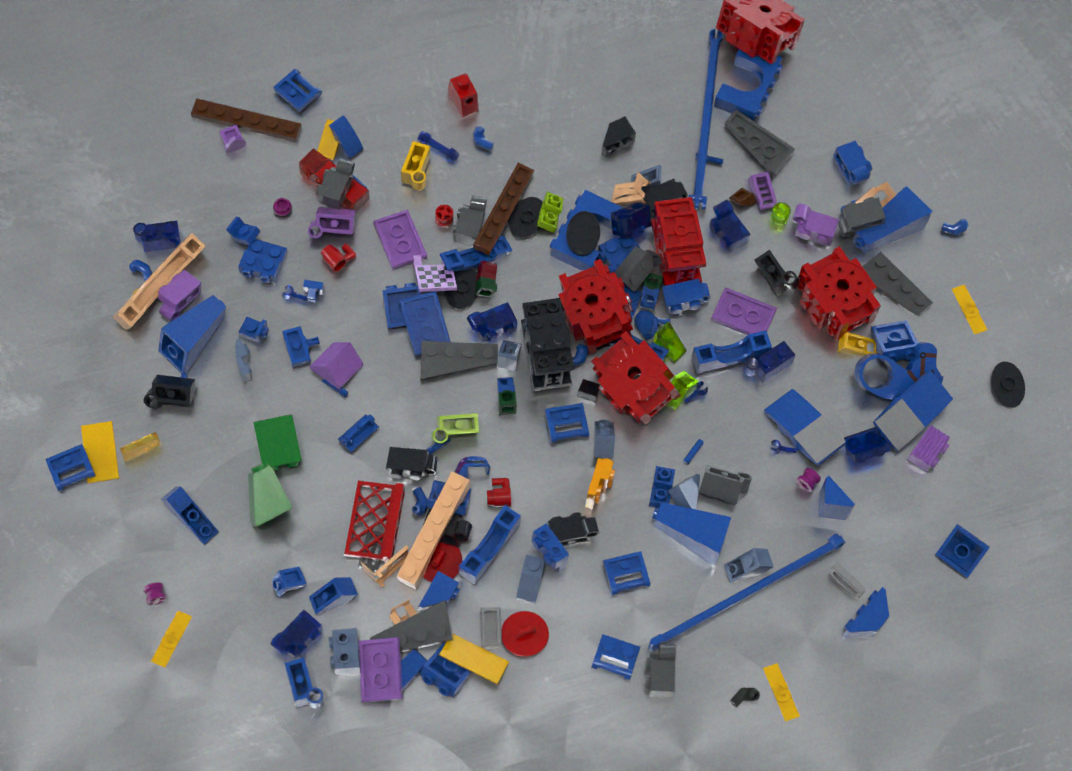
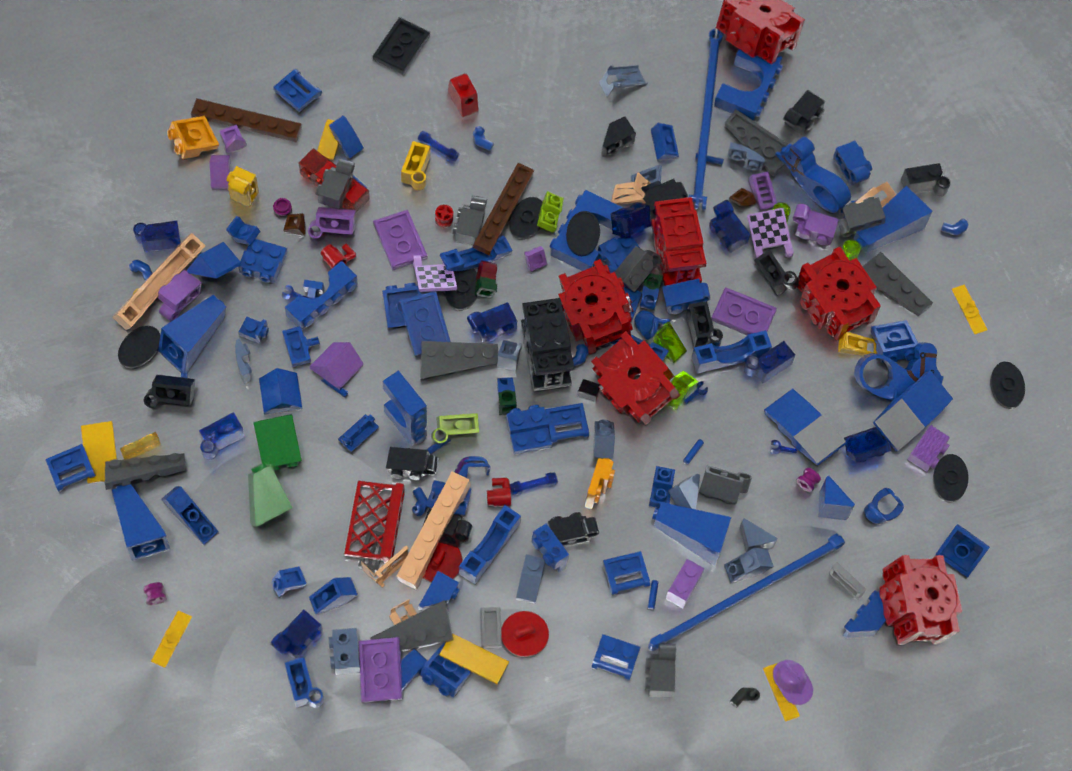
none -> dark grey wing [105,453,186,490]
none -> blue slope [112,484,170,560]
none -> black piece [118,326,160,368]
none -> light orange plate [167,116,219,159]
none -> blue slope [187,242,241,278]
none -> clear blue hinge [199,412,245,459]
none -> medium lavender slope [209,155,230,189]
none -> yellow hinge [227,166,259,207]
none -> blue slope [259,368,302,415]
none -> reddish brown slope [283,213,306,236]
none -> blue arch [285,261,357,329]
none -> black tile [372,17,430,75]
none -> blue arch [382,370,427,446]
none -> blue plate [506,405,552,455]
none -> clear blue bar [510,472,558,495]
none -> medium lavender tile [524,246,547,271]
none -> sand blue piece [599,65,648,97]
none -> blue piece [648,580,658,610]
none -> blue slope [651,123,679,160]
none -> medium lavender brick [666,559,704,608]
none -> black hinge [686,301,723,347]
none -> sand blue slope [727,142,765,171]
none -> sand blue slope [739,518,778,552]
none -> lavender flag [747,208,794,258]
none -> medium lavender piece [773,660,813,705]
none -> blue animal [775,137,851,213]
none -> black hinge [783,90,825,135]
none -> clear neon green wheel [842,240,861,261]
none -> blue piece [864,488,904,524]
none -> red piece [879,555,962,645]
none -> black hinge [901,163,951,196]
none -> black piece [933,454,969,502]

